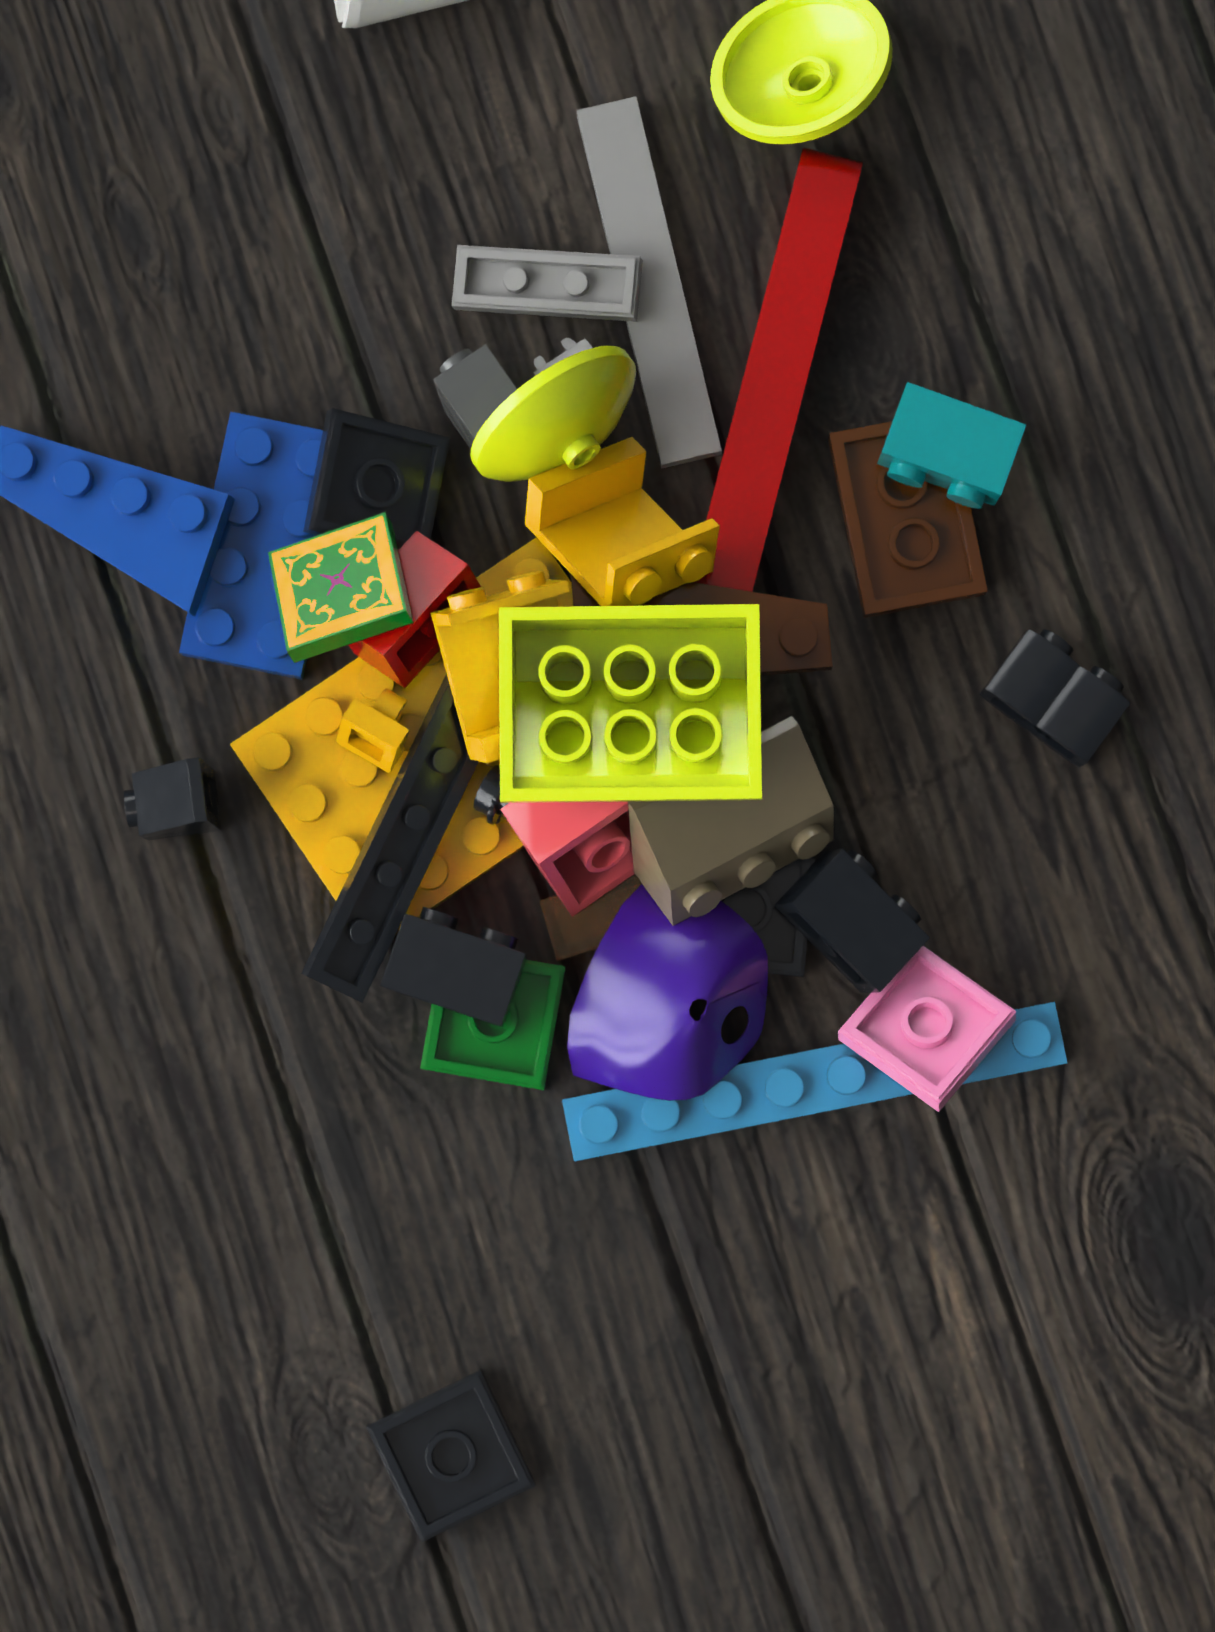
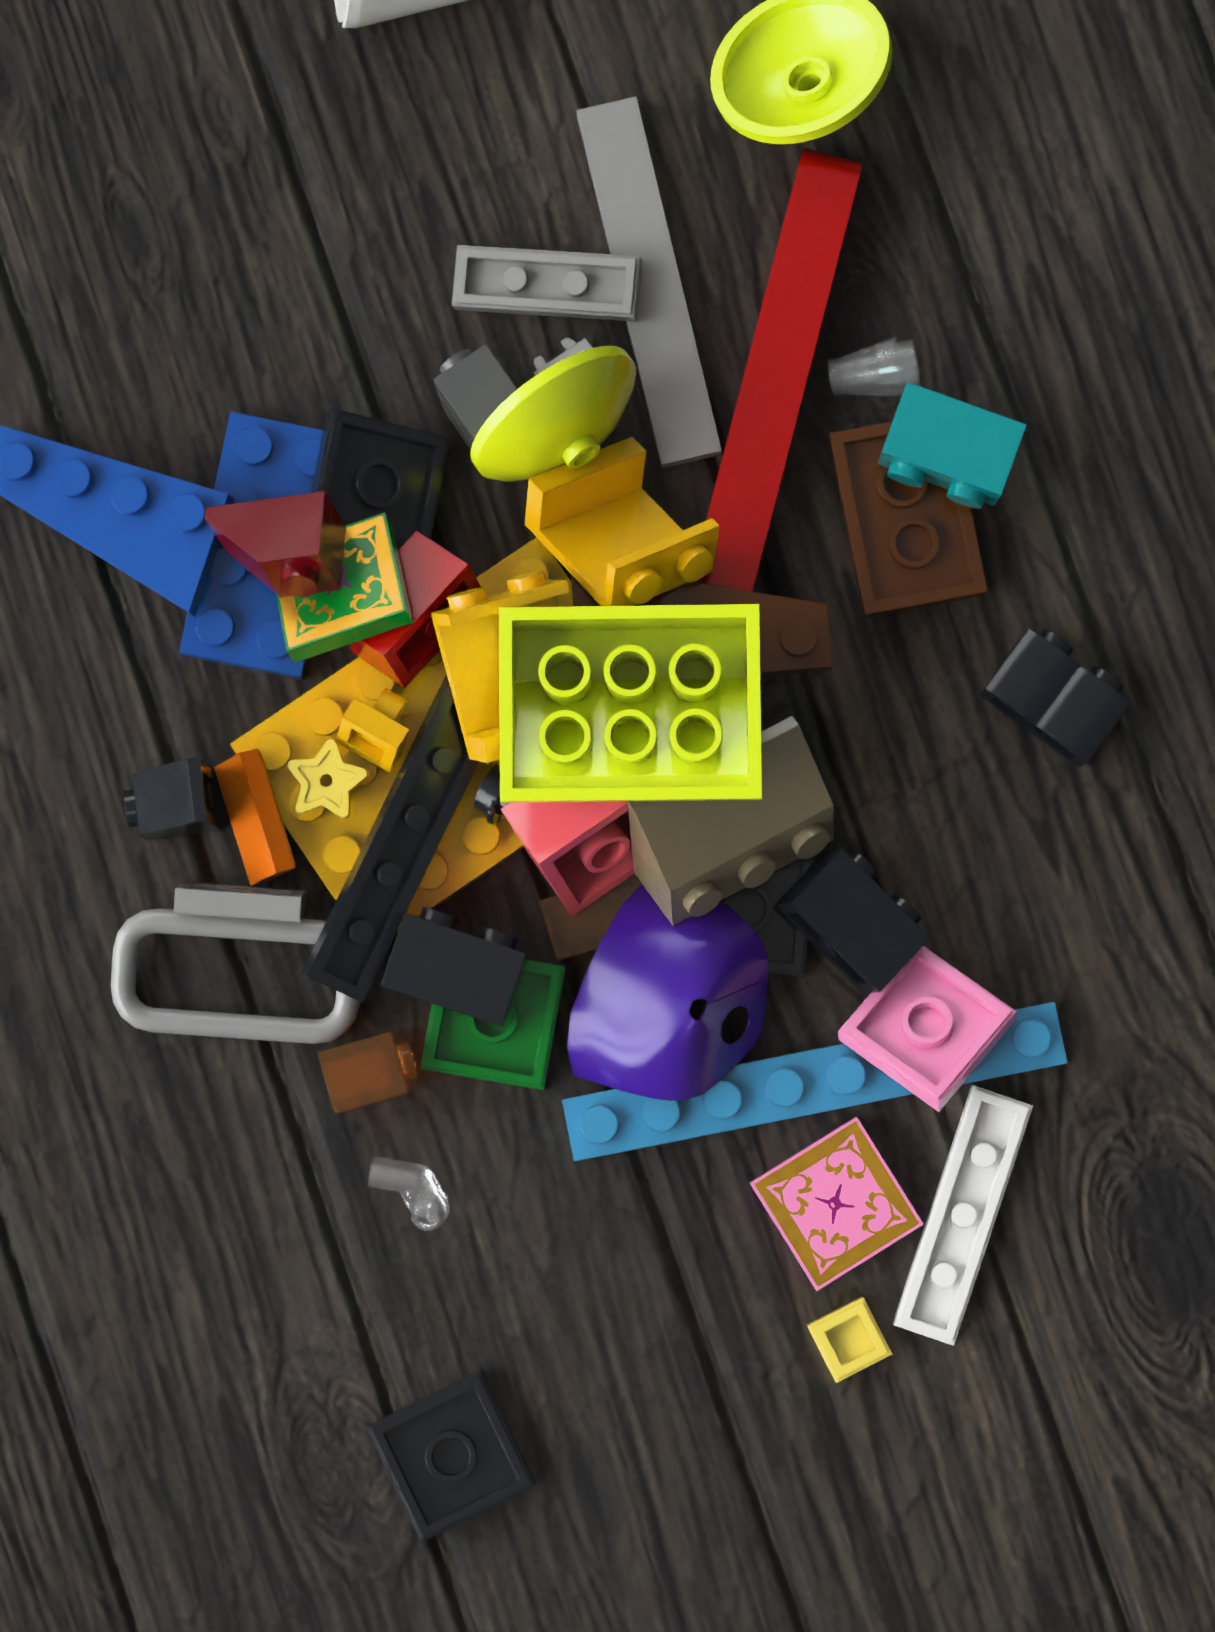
none -> light grey bar [111,882,360,1044]
none -> dark red slope [205,491,346,598]
none -> orange tile [214,748,296,886]
none -> light yellow plate [287,739,369,819]
none -> clear orange brick [317,1031,419,1114]
none -> clear arm [368,1156,450,1231]
none -> tile [749,1117,924,1291]
none -> light yellow tile [807,1296,892,1383]
none -> clear cone [828,336,921,397]
none -> white tile [892,1085,1033,1346]

